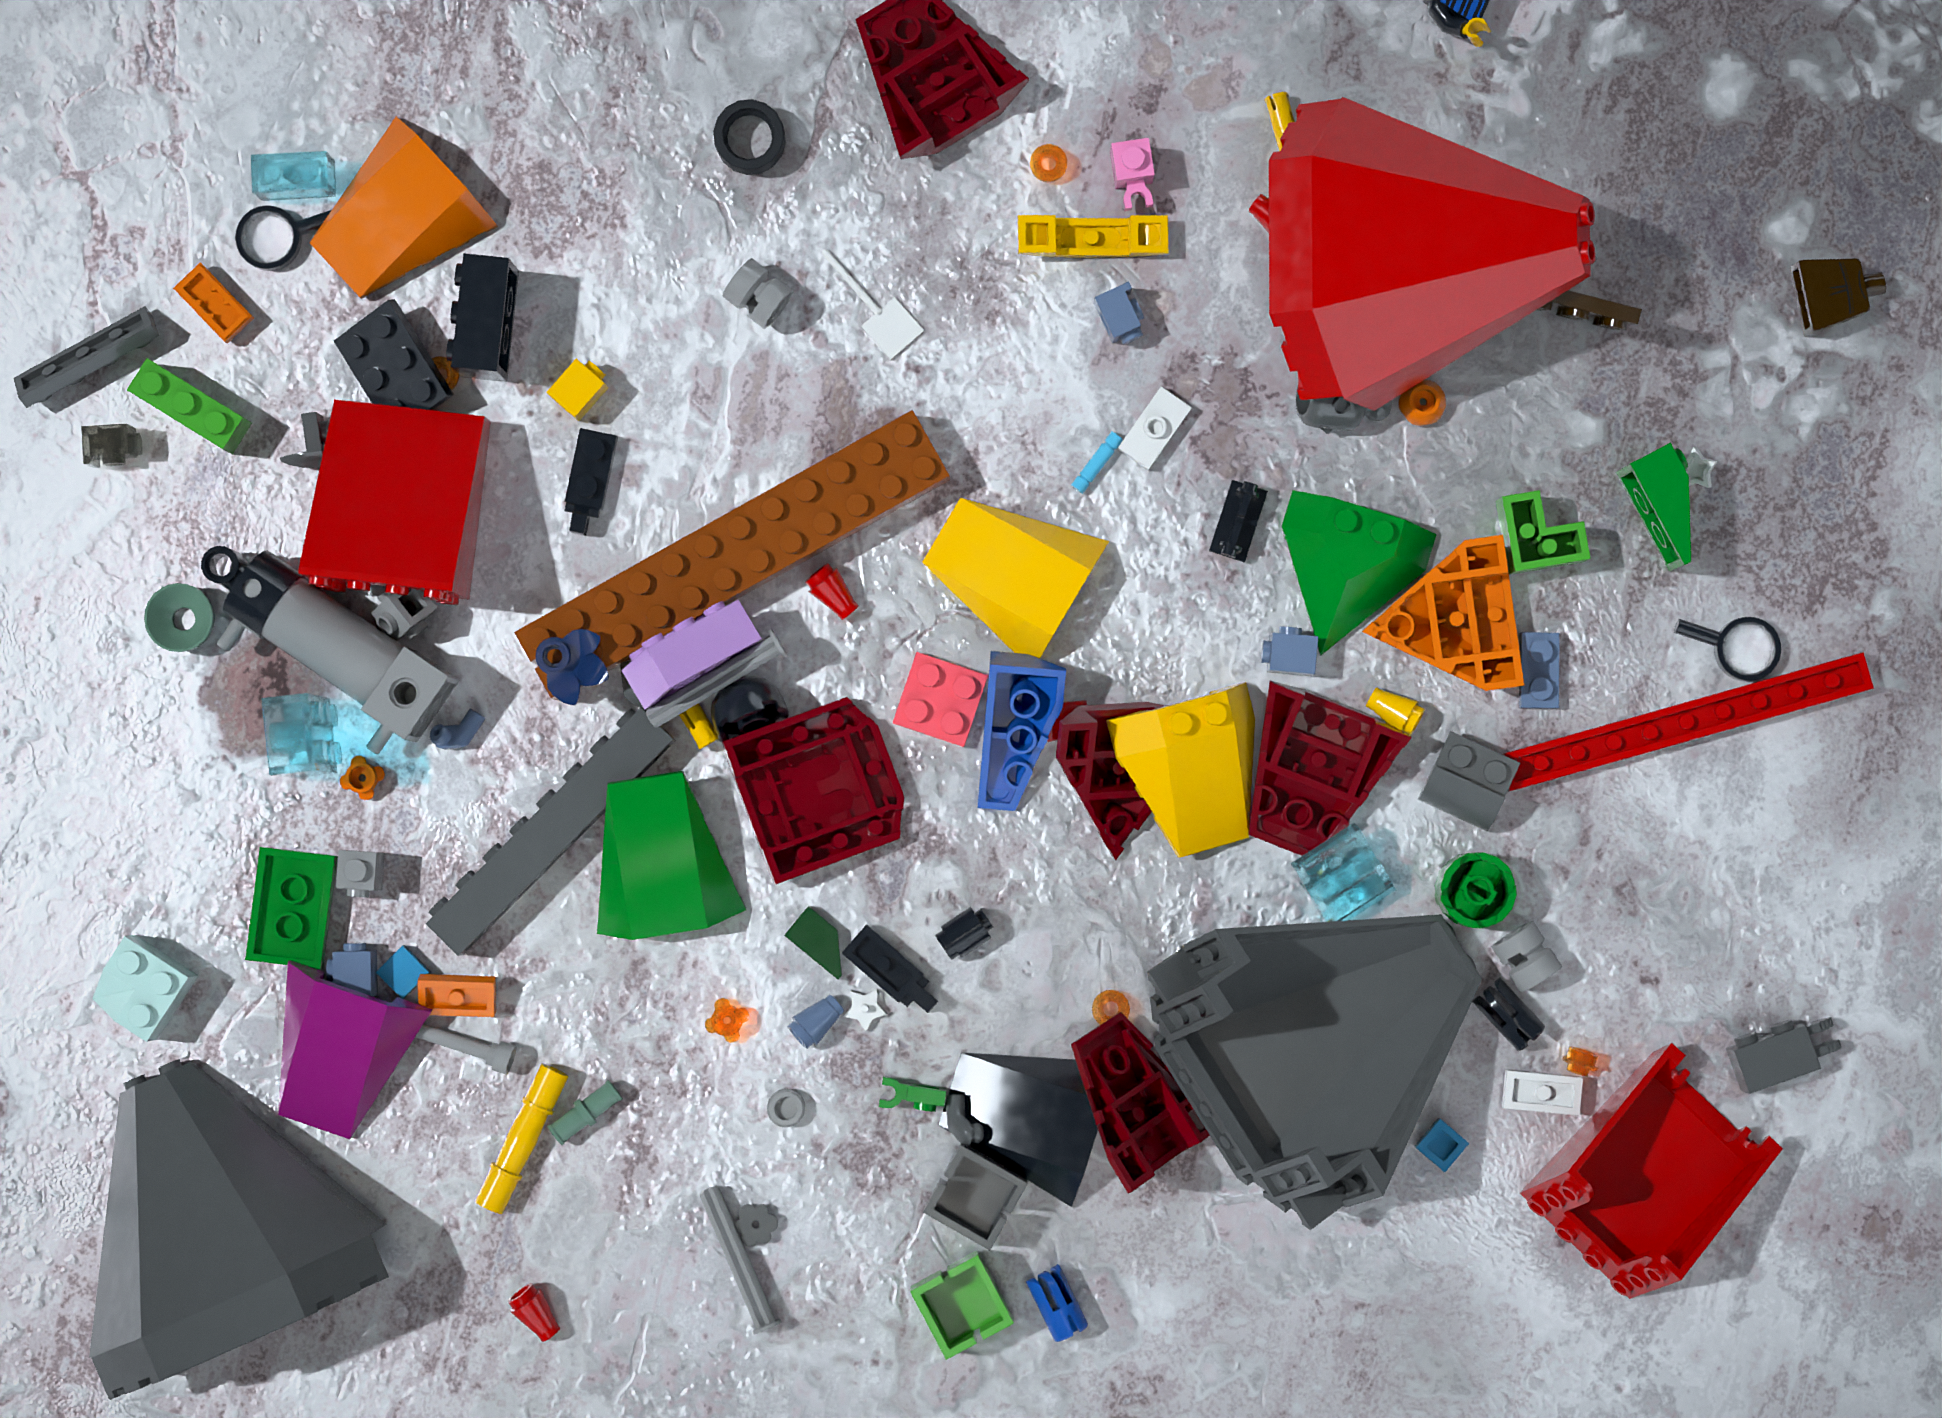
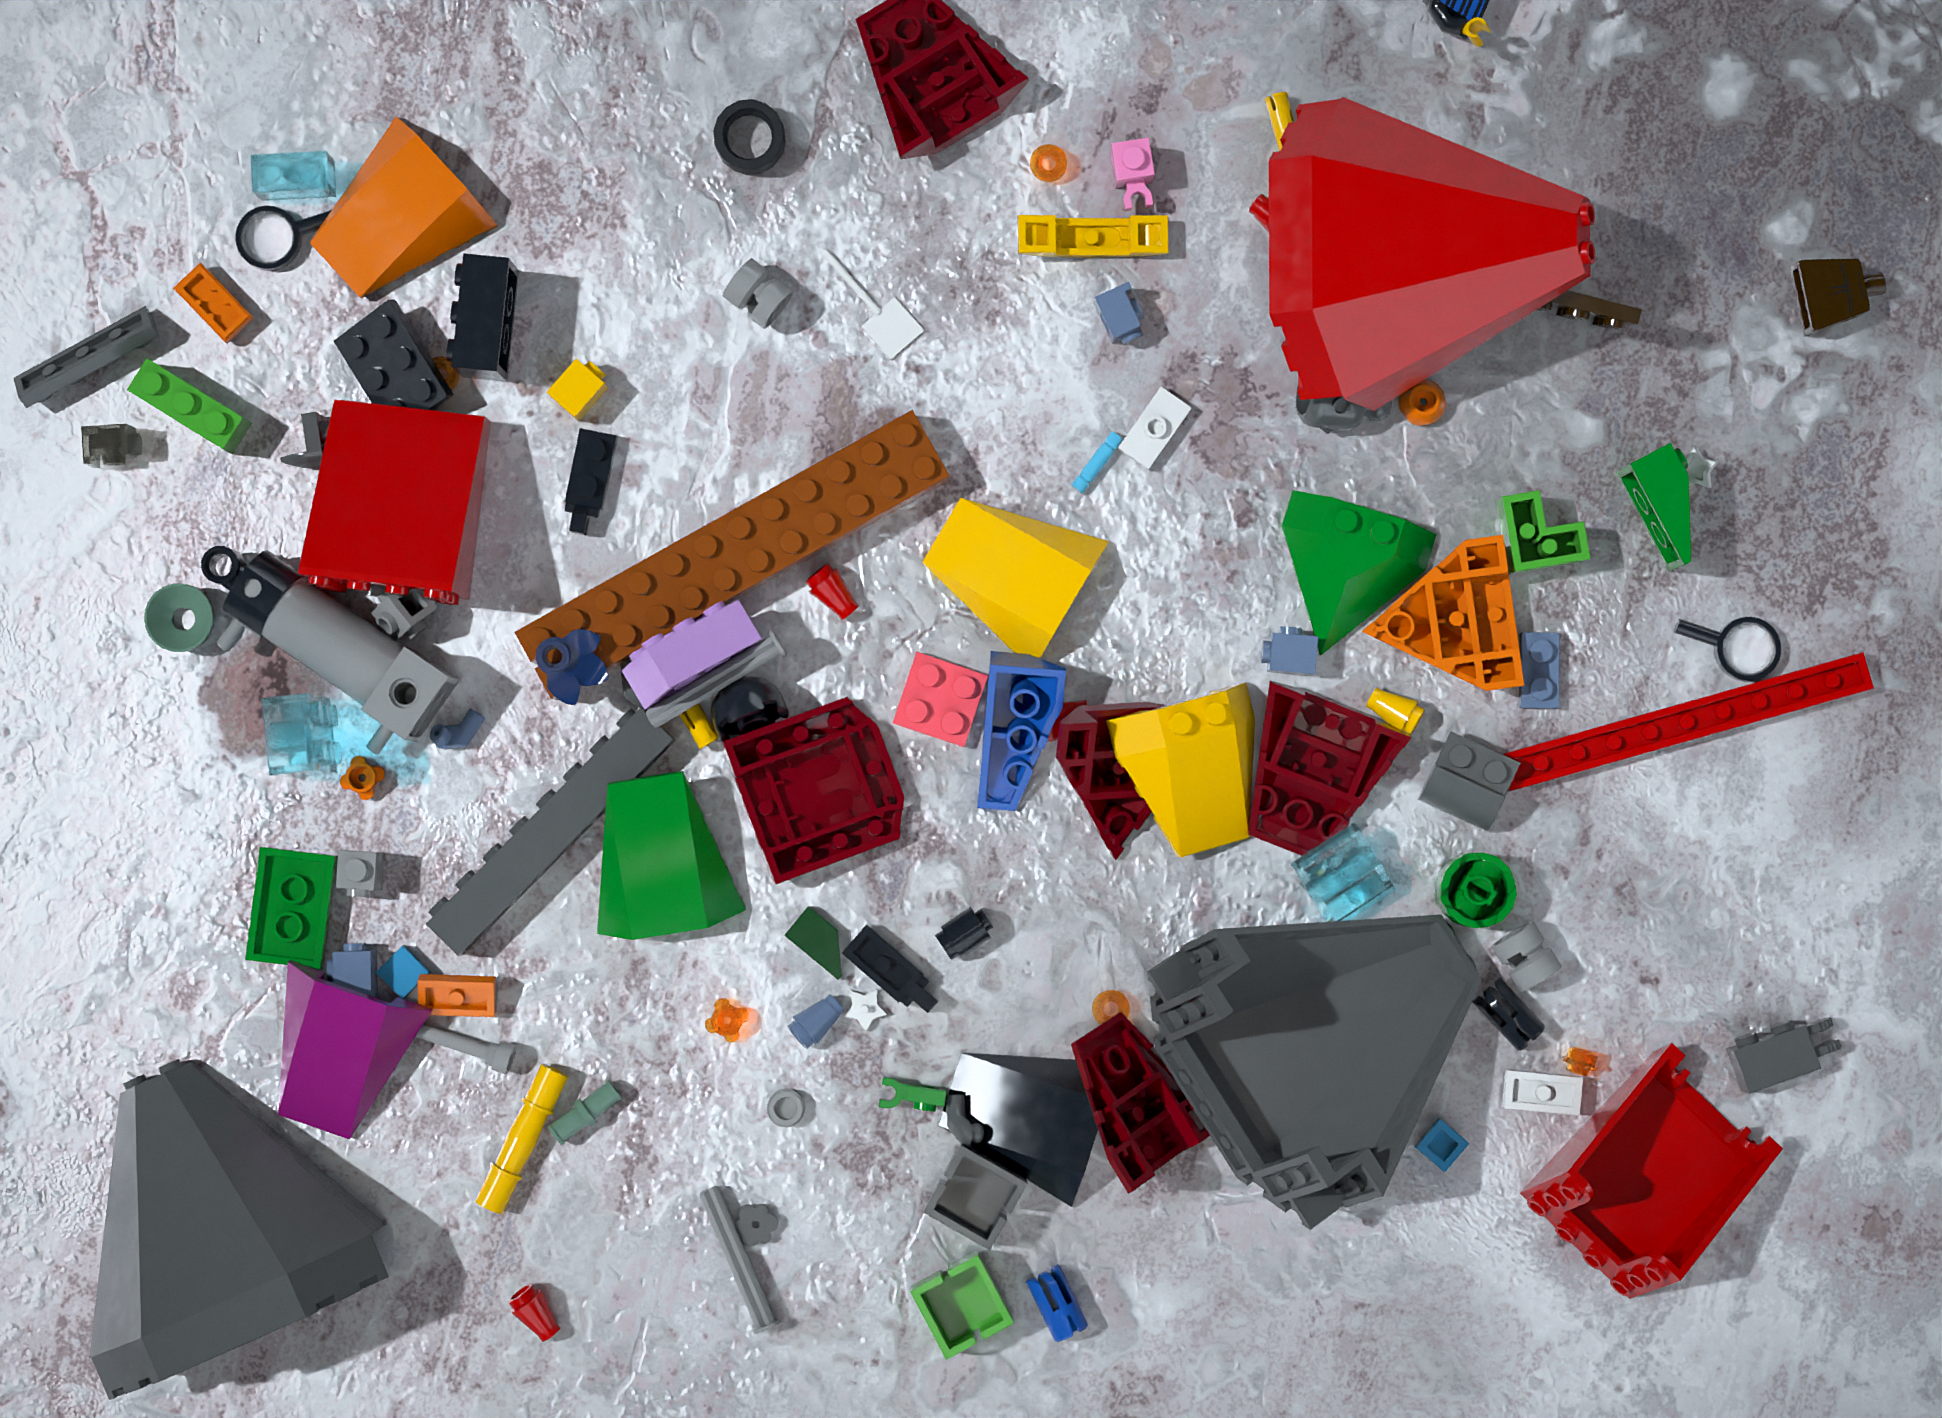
light aqua slope [92,935,198,1042] -> none
black hinge [1209,480,1268,563] -> none

